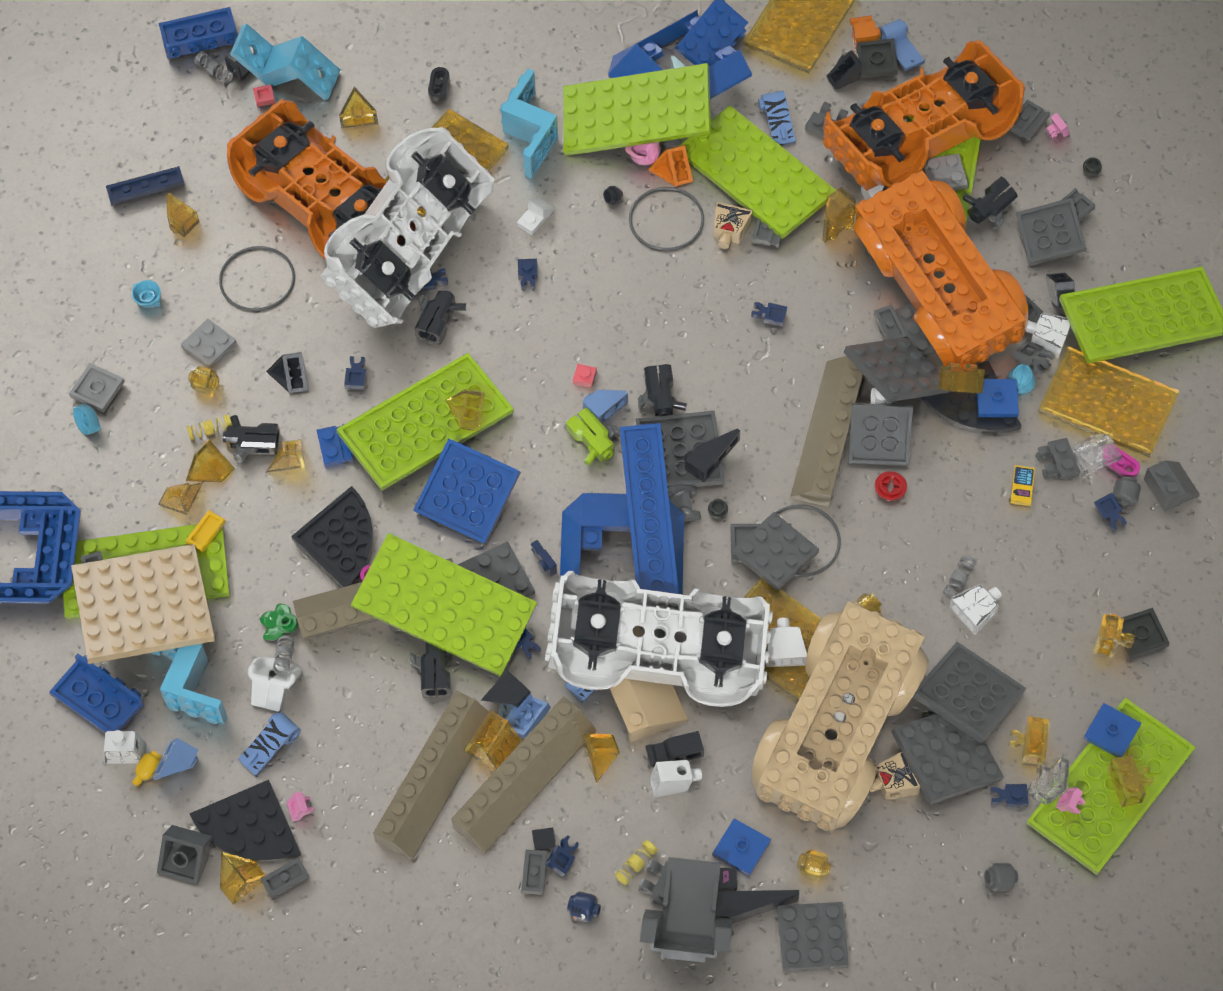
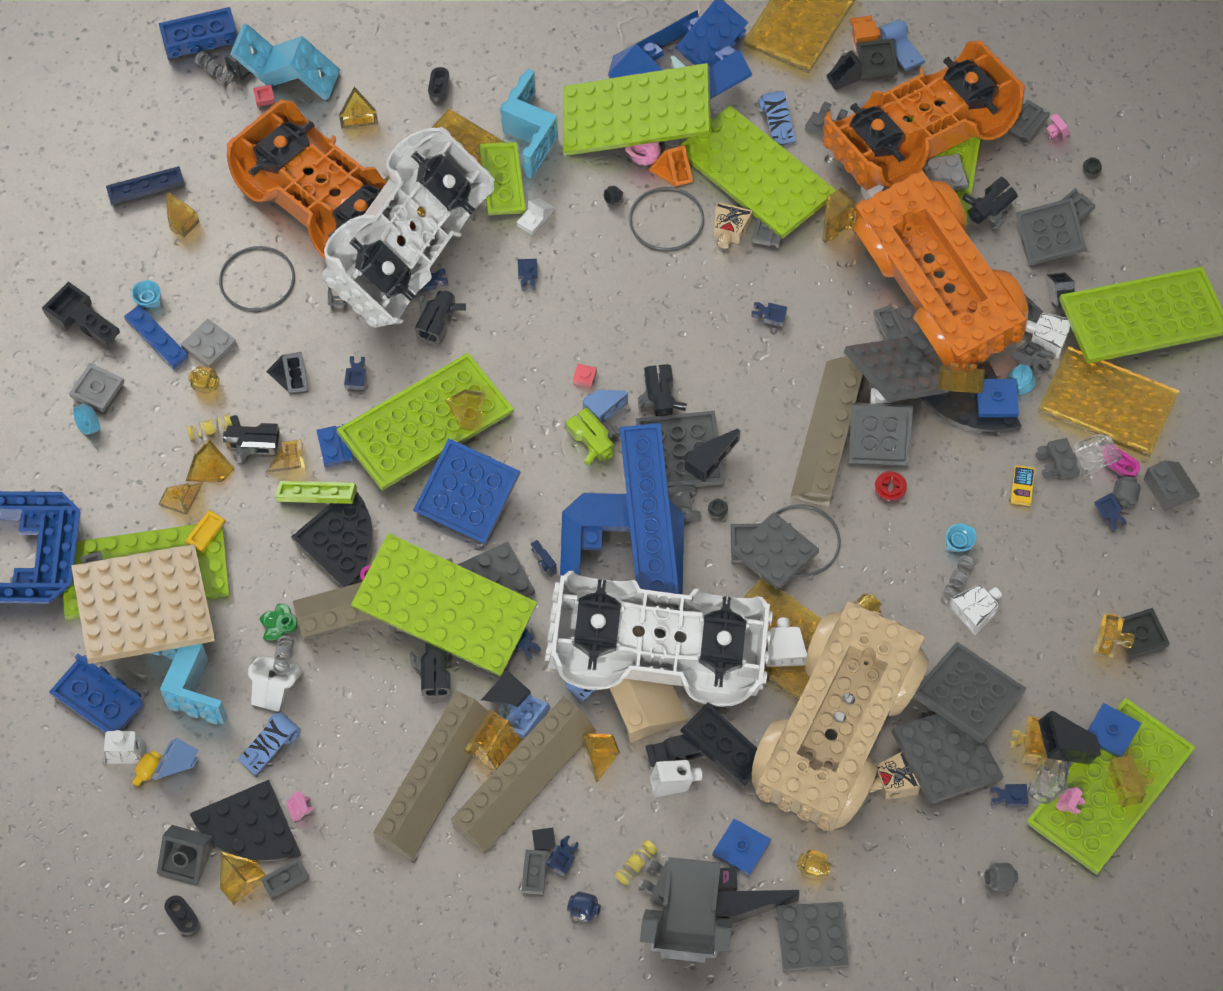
none -> black plate [42,281,120,345]
none -> blue plate [124,305,189,369]
none -> black plate [164,895,200,935]
none -> lime plate [275,481,357,504]
none -> dark grey piece [328,287,347,309]
none -> lime plate [479,142,526,215]
none -> black tile [680,702,757,789]
none -> medium azure hat [946,523,977,552]
none -> black slope [1038,711,1101,764]

